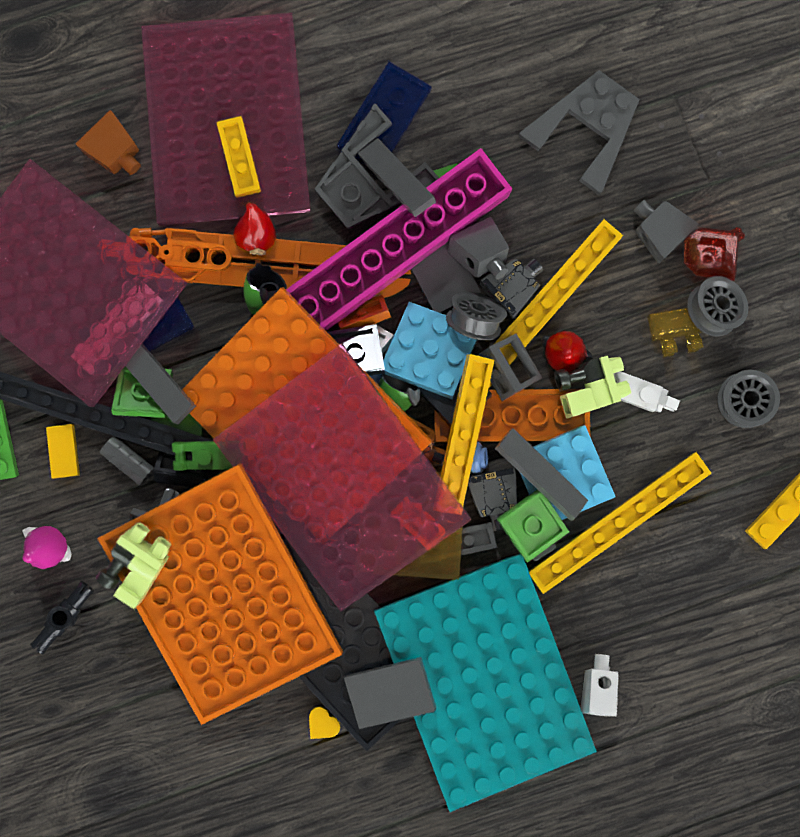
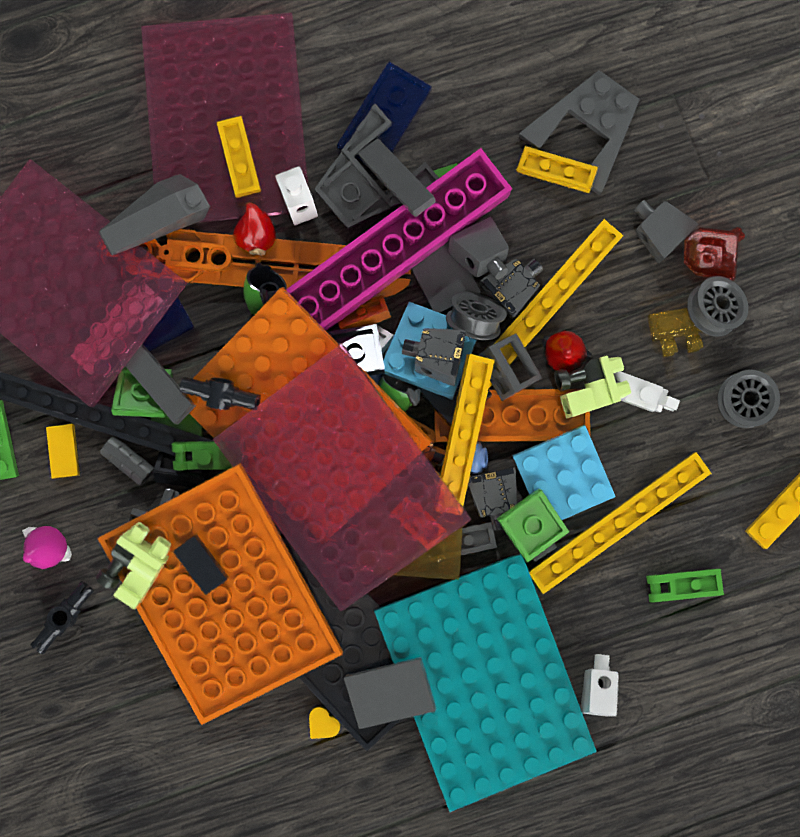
dark orange torso [76,110,141,175] -> none
dark grey tile [495,428,588,521] -> none
none -> dark grey wedge [99,174,210,256]
none -> black tile [173,534,229,595]
none -> black pin [179,377,261,410]
none -> white torso [275,166,318,226]
none -> dark grey torso [402,328,466,386]
none -> yellow tile [517,146,598,193]
none -> bright green plate [646,568,724,602]

